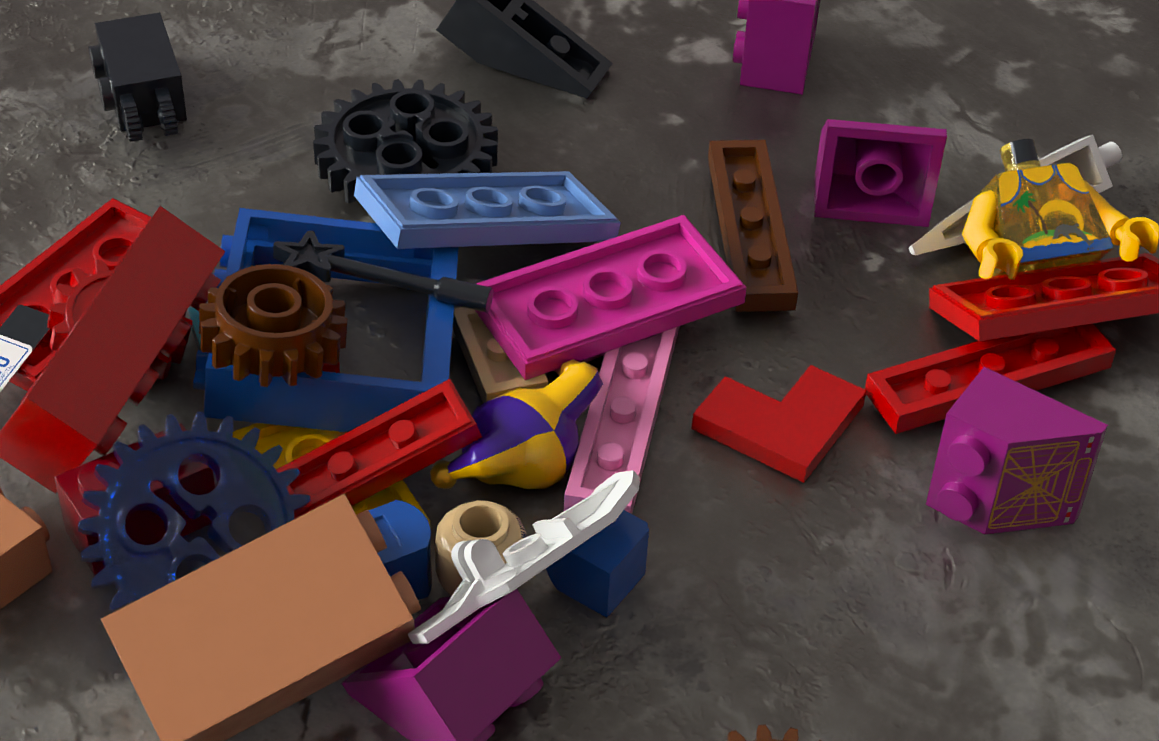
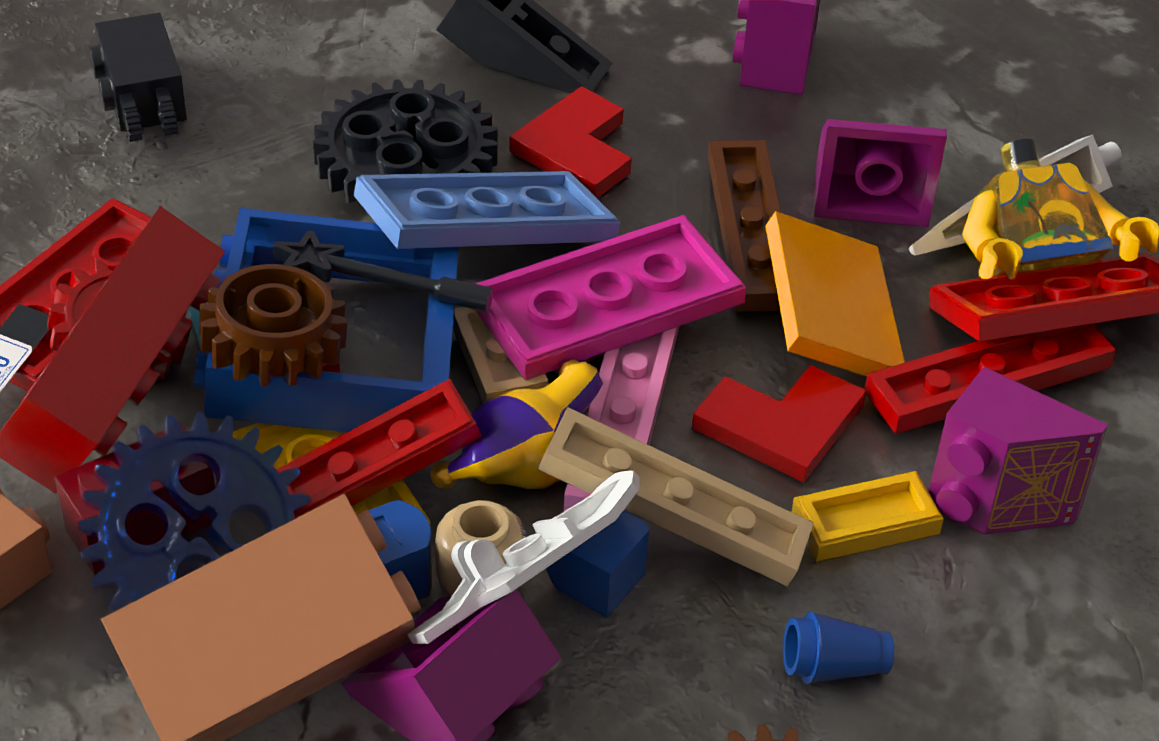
none -> red tile [509,86,632,198]
none -> tan plate [538,407,814,587]
none -> light orange tile [765,211,905,377]
none -> blue cone [782,612,894,684]
none -> yellow tile [791,471,943,562]

